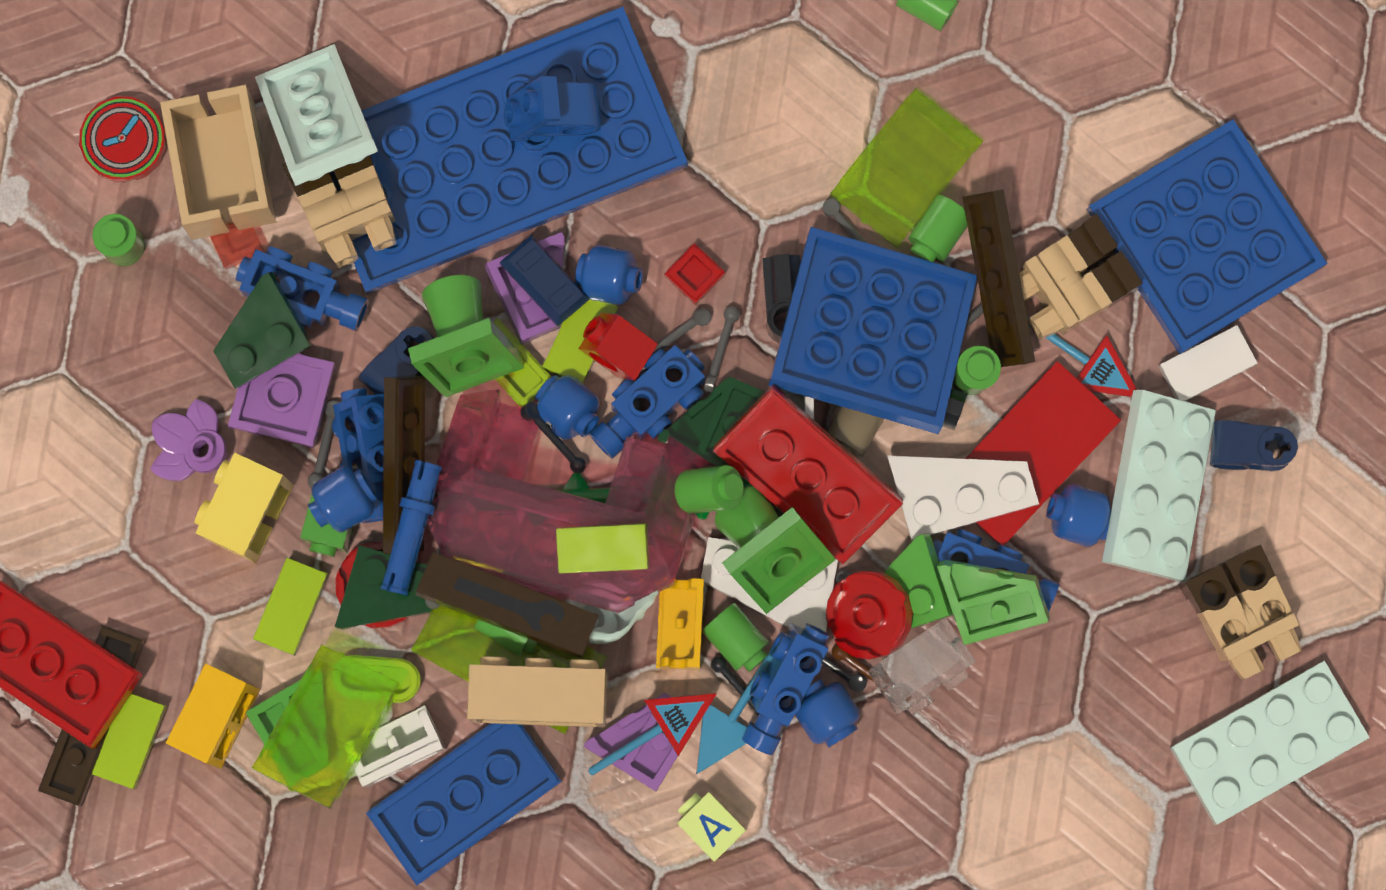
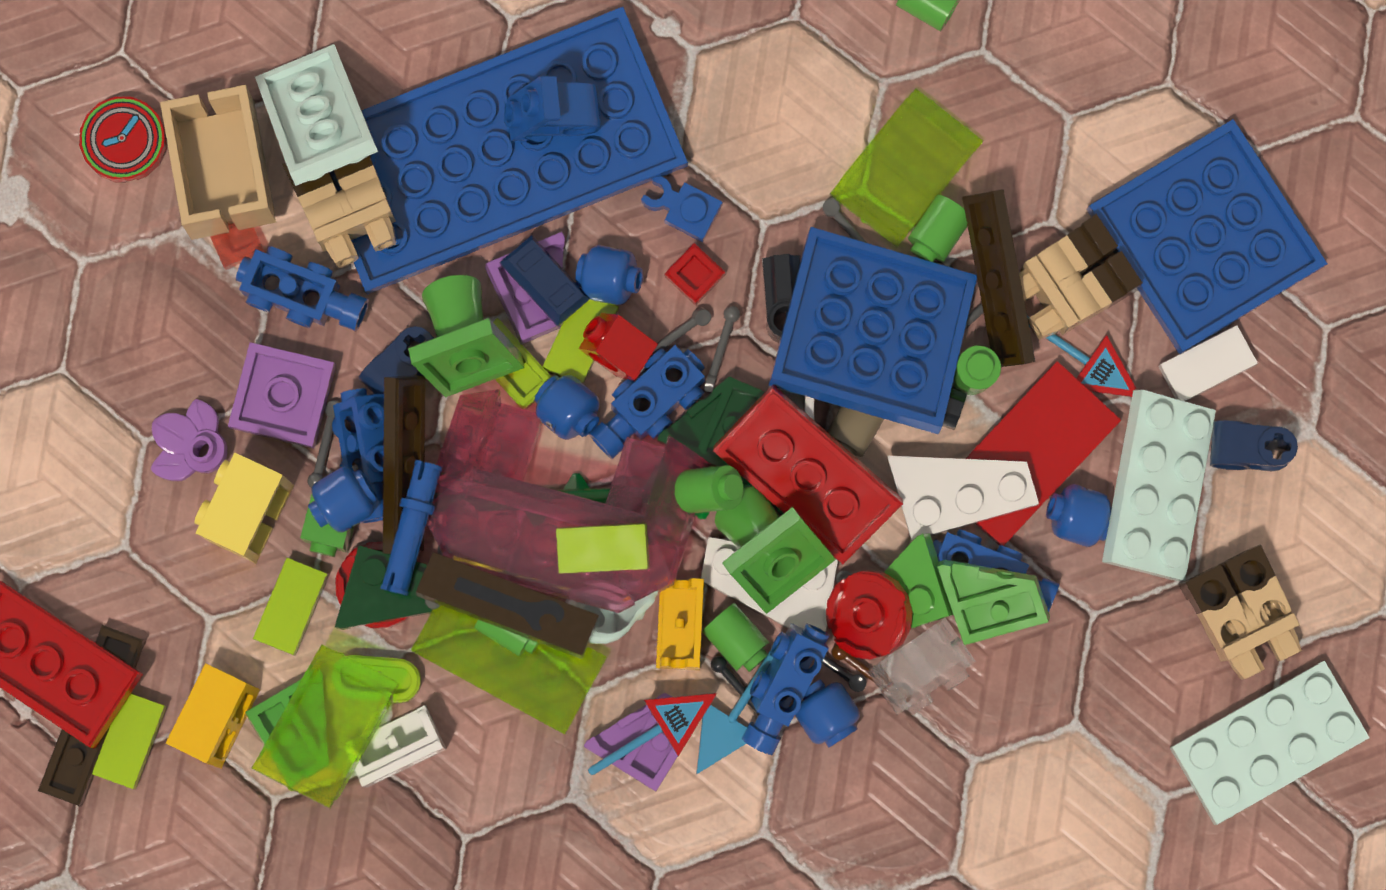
bright green brick [92,214,145,266] -> none
dark green wing [213,272,313,389] -> none
blue tile [366,724,562,886] -> none
tan piece [467,657,608,728] -> none
black hinge [520,402,587,474] -> none
yellowish green brick [677,792,746,862] -> none
none -> blue plate [641,176,723,243]

